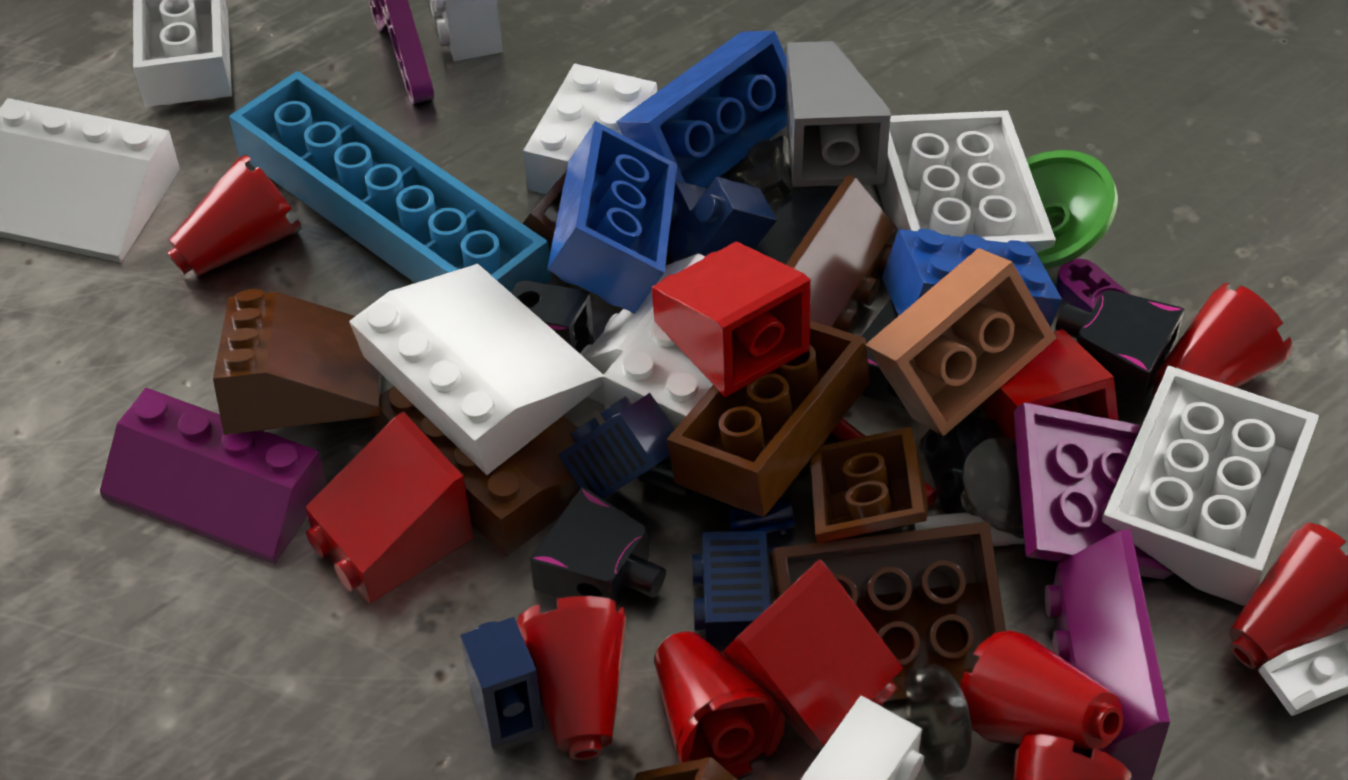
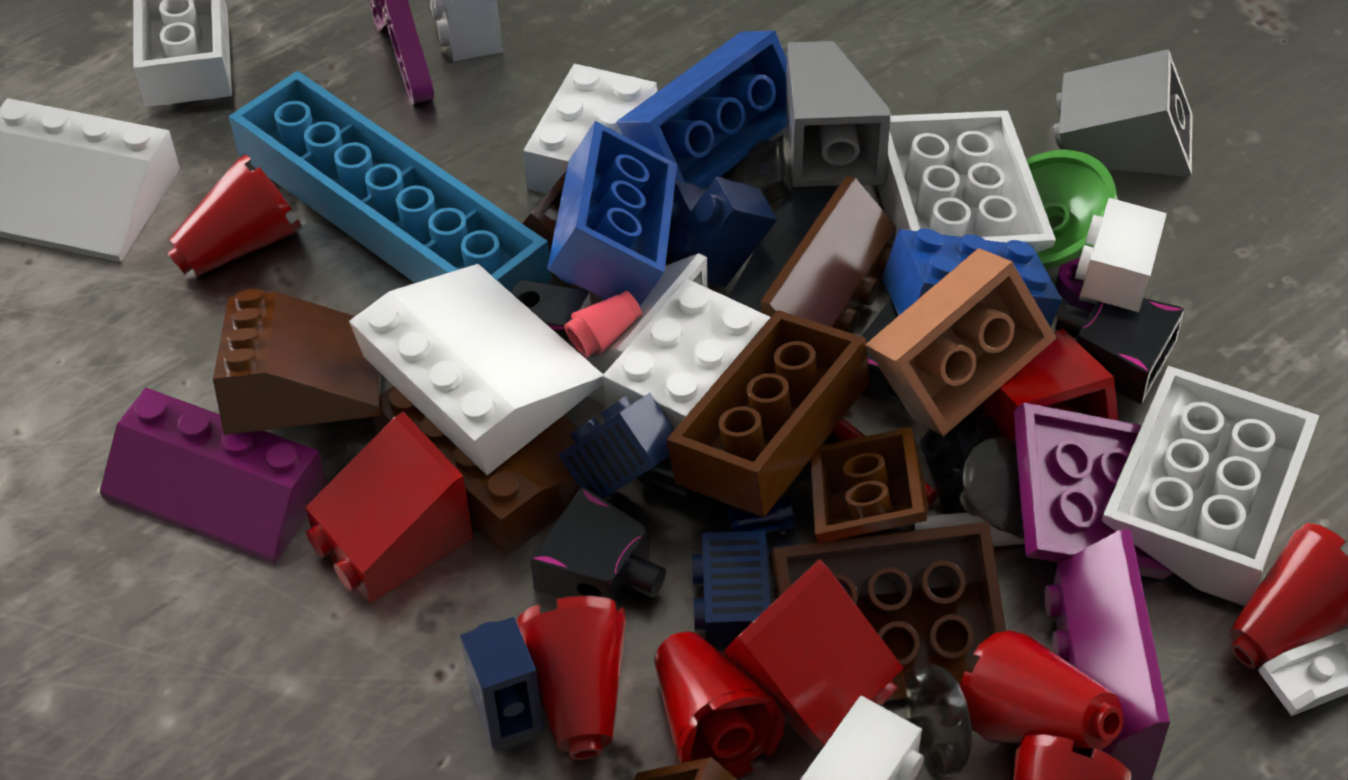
red slope [652,241,811,397] -> none
red cone [1153,283,1293,397] -> none
none -> coral cone [564,291,642,358]
none -> light grey slope [1054,49,1193,177]
none -> white brick [1075,198,1167,312]

